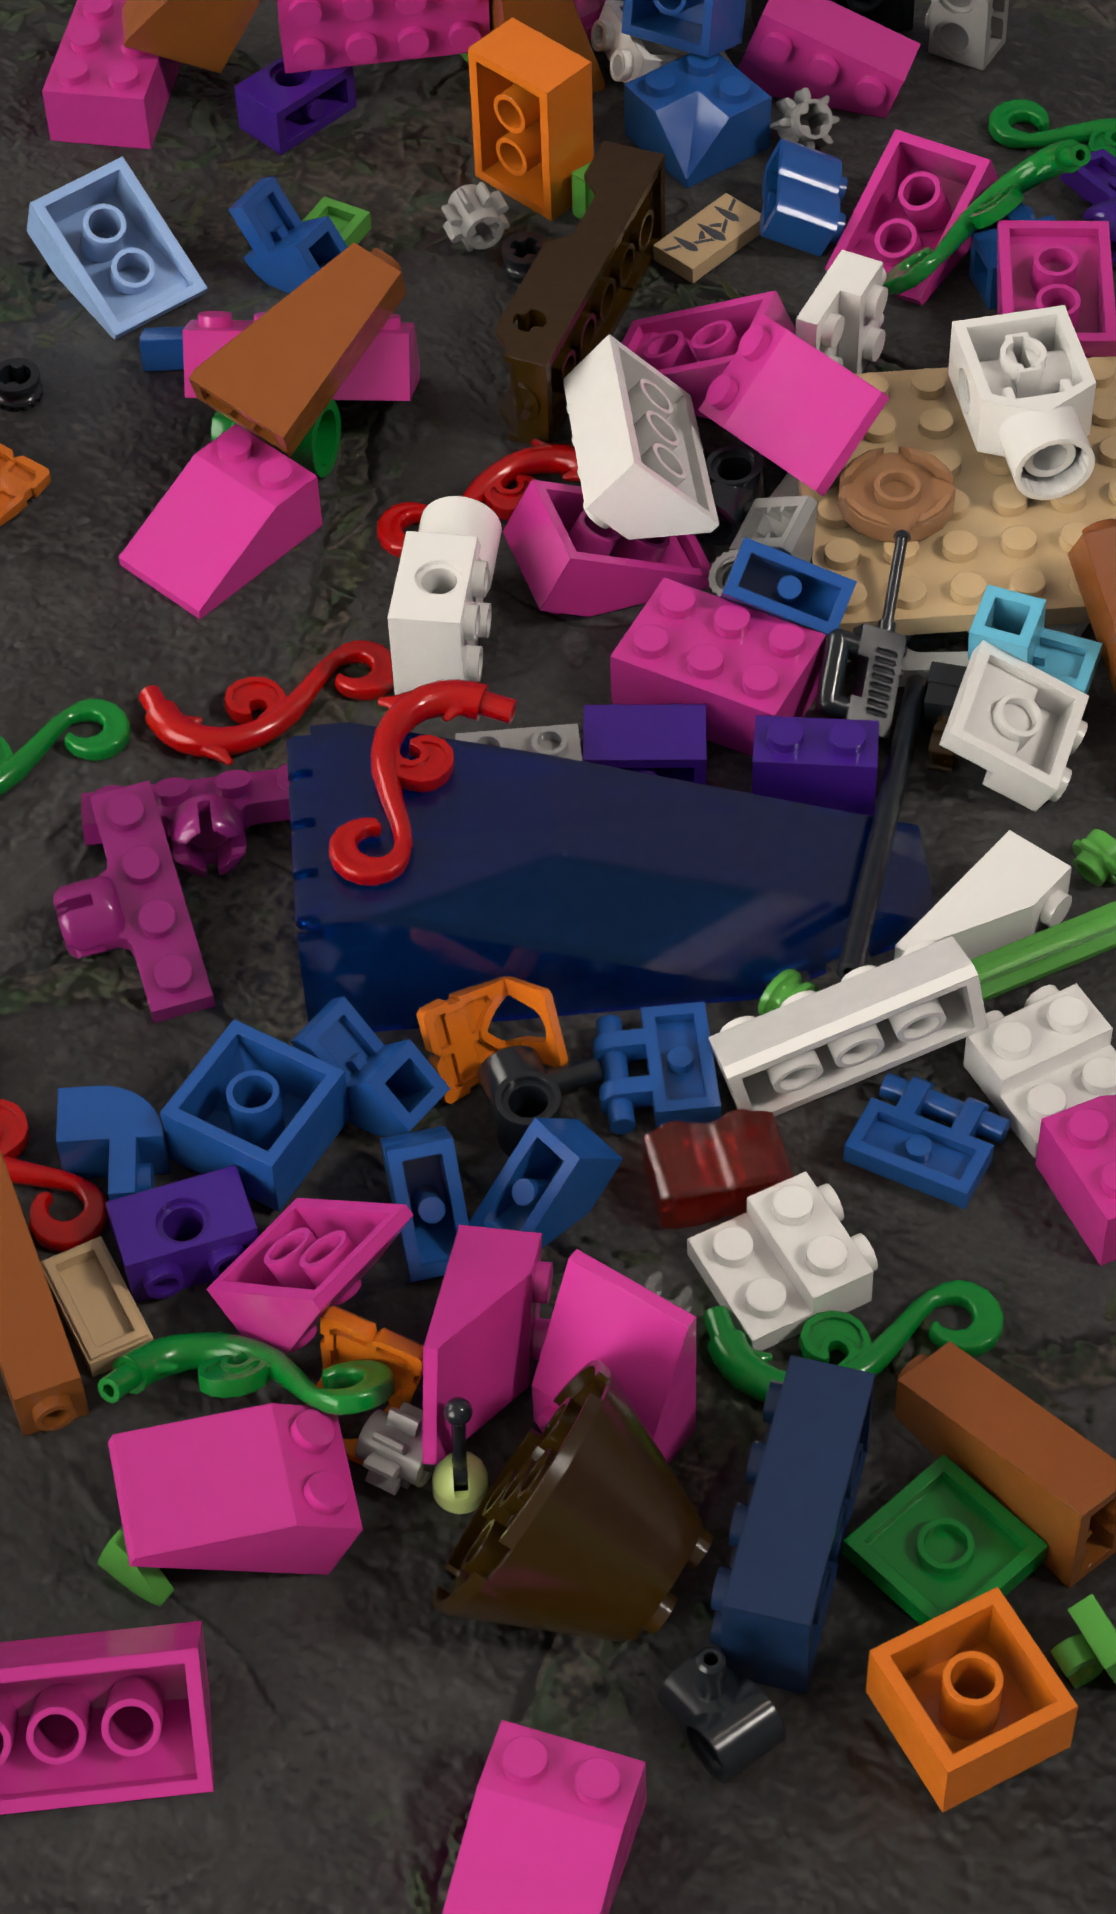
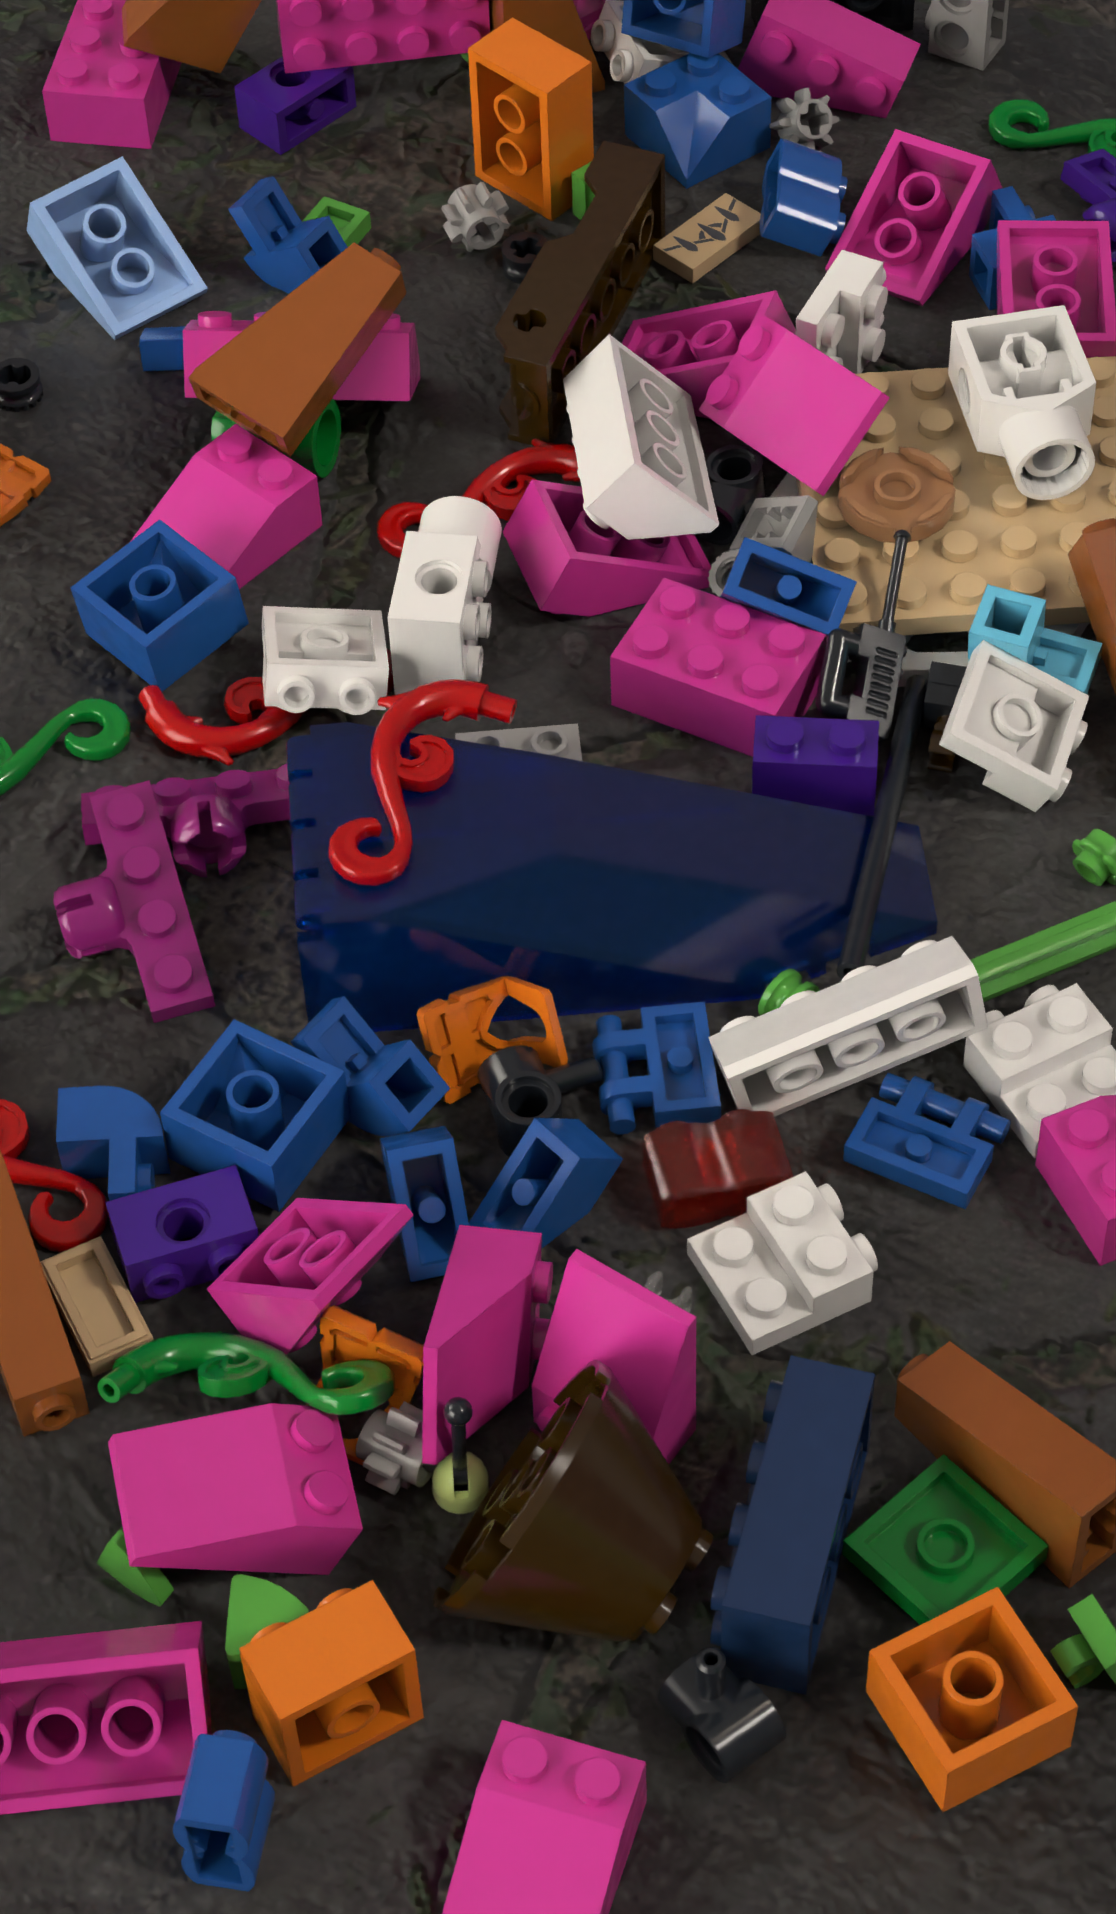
dark purple brick [583,704,707,800] -> none
green plant [702,1280,1004,1403] -> none
green plant [883,139,1091,296] -> none
white slope [894,830,1072,960] -> none
none -> blue slope [70,519,249,692]
none -> blue brick [173,1730,275,1892]
none -> bright green tile [225,1574,309,1689]
none -> orange brick [239,1580,424,1787]
none -> white plate [262,606,389,715]

